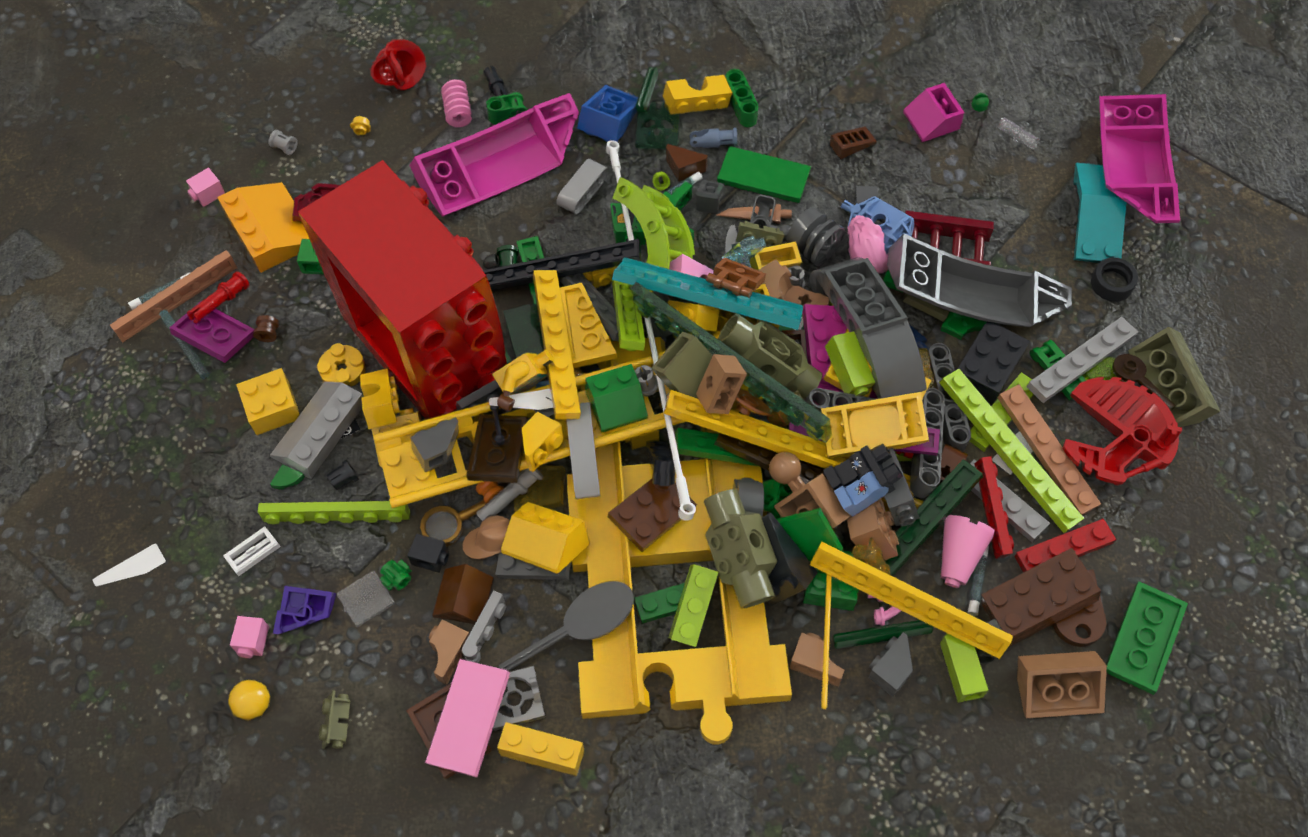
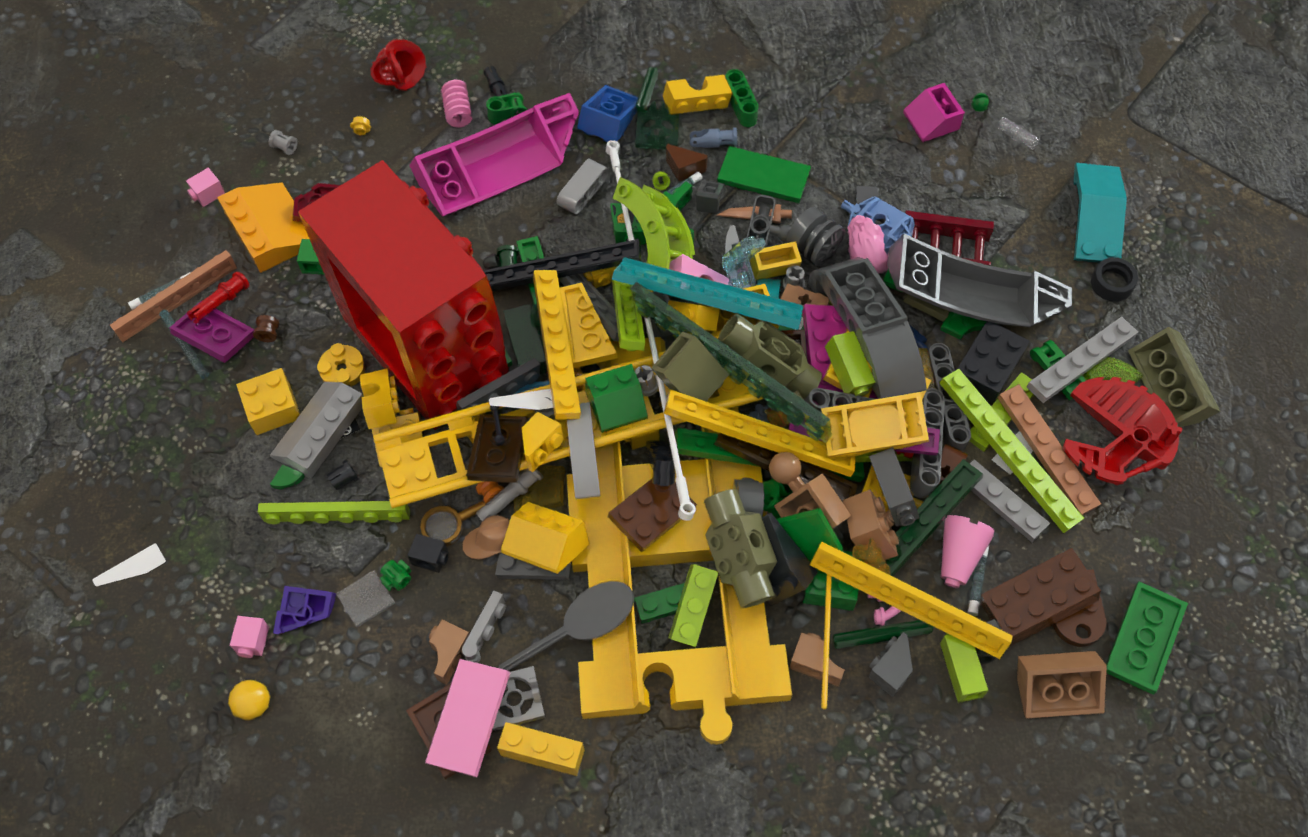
white tile [223,527,280,576] -> none
olive hinge [319,690,351,749] -> none
dark grey slope [411,417,458,472] -> none
reddish brown slope [432,564,494,624] -> none
yellow torso [492,349,554,411] -> none
medium nougat brick [696,354,747,414] -> none
dark orange plate [706,257,766,298] -> none
olive hinge [735,221,784,248] -> none
dark orange dish [735,388,772,416] -> none
medium nougat arch [758,259,792,300] -> none
hips [823,444,903,517] -> none
reddish brown slope [829,126,877,159] -> none
red plate [974,456,1014,559] -> none
red plate [1015,518,1117,572] -> none
dark pink slope [1099,94,1180,223] -> none
dark brown piece [1112,354,1176,410] -> none

